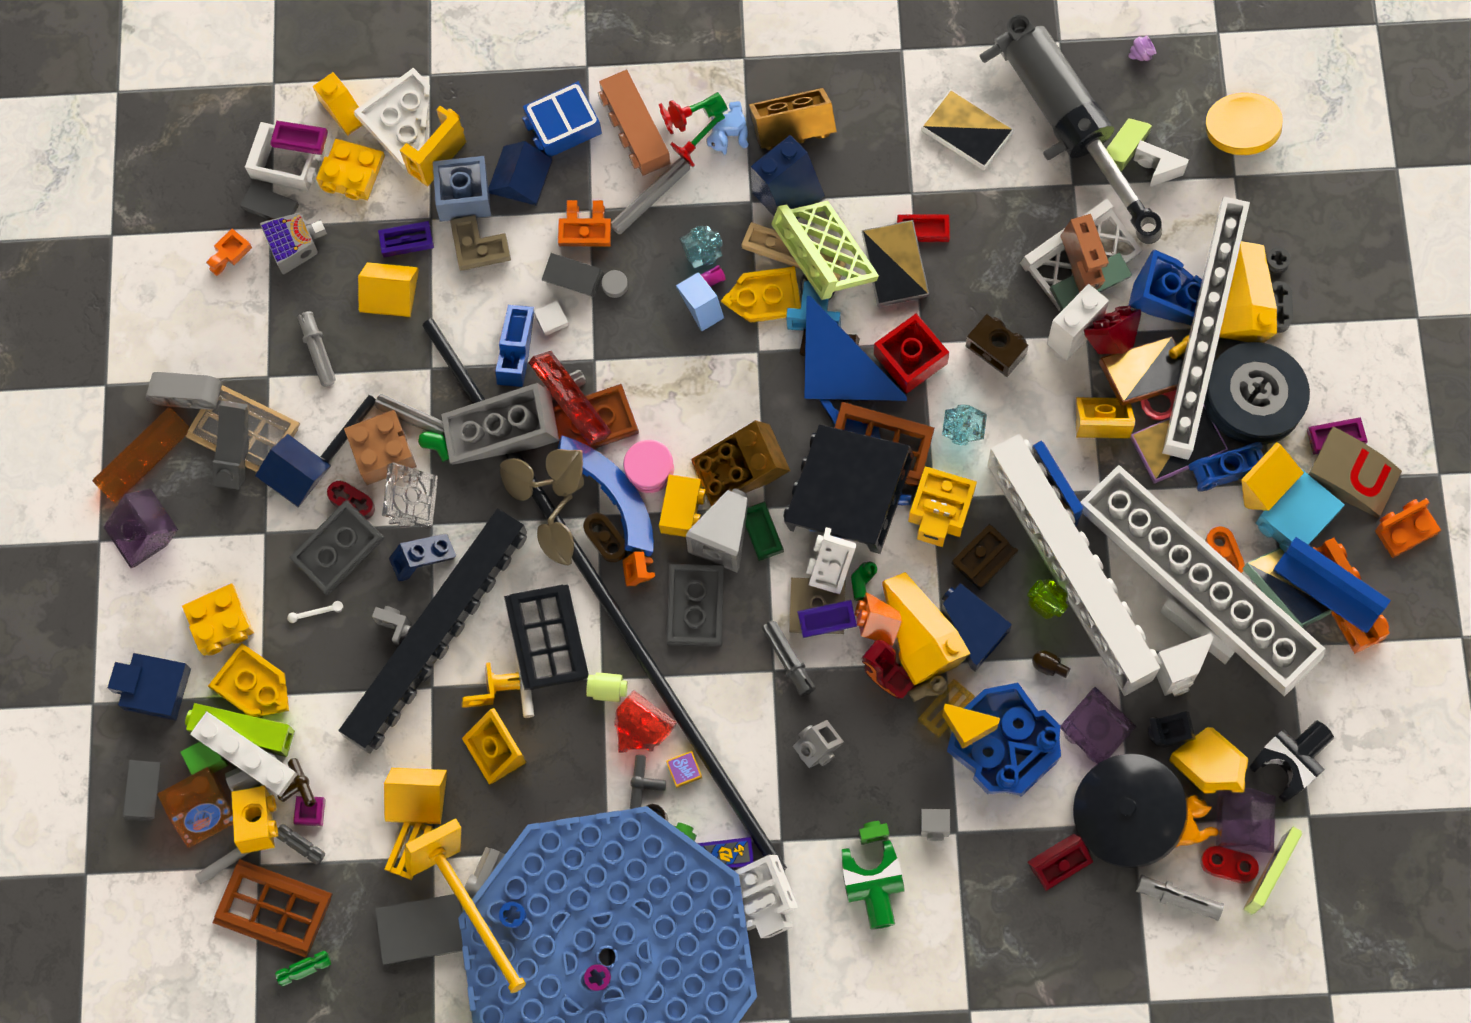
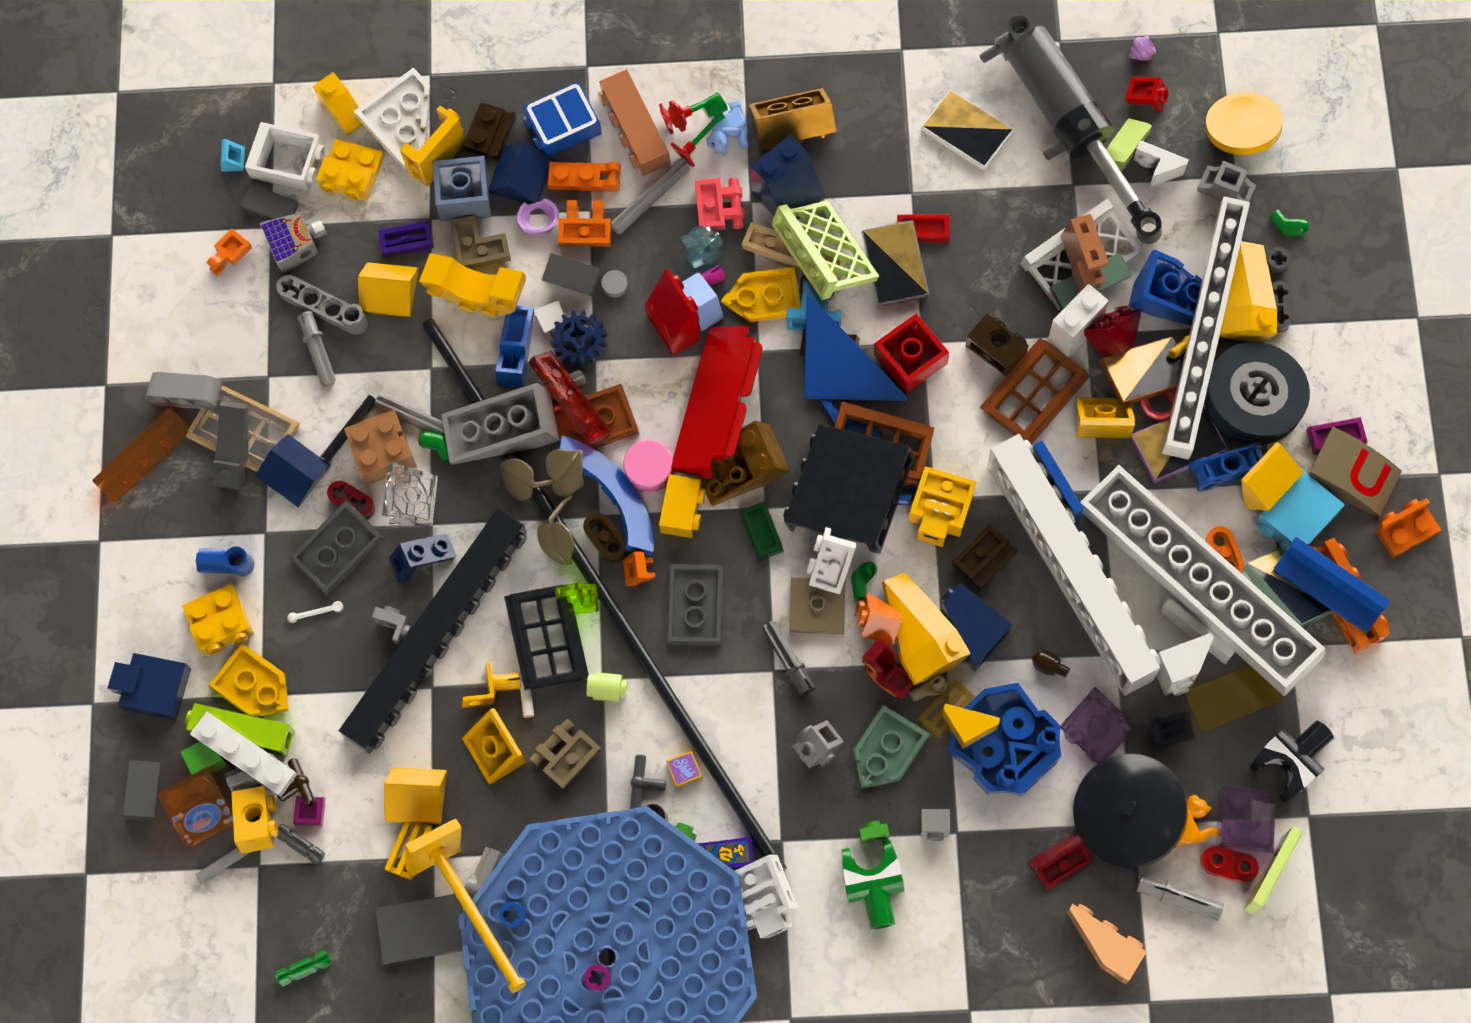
clear purple slope [103,488,178,568] -> none
dark orange piece [212,859,333,958] -> none
magenta tile [270,120,328,155] -> none
clear red slope [614,690,677,753] -> none
slope [686,489,748,573] -> none
dark purple tile [797,600,857,638] -> none
clear light blue brick [942,404,987,445] -> none
clear neon green head [1027,579,1069,619] -> none
yellow tile [1169,727,1248,793] -> none
none -> blue piece [195,546,254,577]
none -> medium azure slope [221,139,245,172]
none -> light grey beam [276,275,368,335]
none -> yellow brick [419,253,526,318]
none -> dark brown plate [462,102,516,161]
none -> lavender piece [517,199,559,236]
none -> dark tan plate [529,719,601,790]
none -> orange plate [548,162,621,192]
none -> dark blue gear [550,310,607,367]
none -> clear neon green bracket [555,583,599,615]
none -> red slope [644,269,701,356]
none -> red slope [671,326,763,479]
none -> coral plate [695,178,745,232]
none -> sand green tile [853,705,930,789]
none -> dark orange piece [980,338,1090,445]
none -> light nougat slope [1067,904,1147,984]
none -> red bracket [1125,77,1169,112]
none -> clear yellow piece [1185,666,1284,732]
none -> light grey brick [1197,161,1256,202]
none -> green arm [1269,210,1309,236]

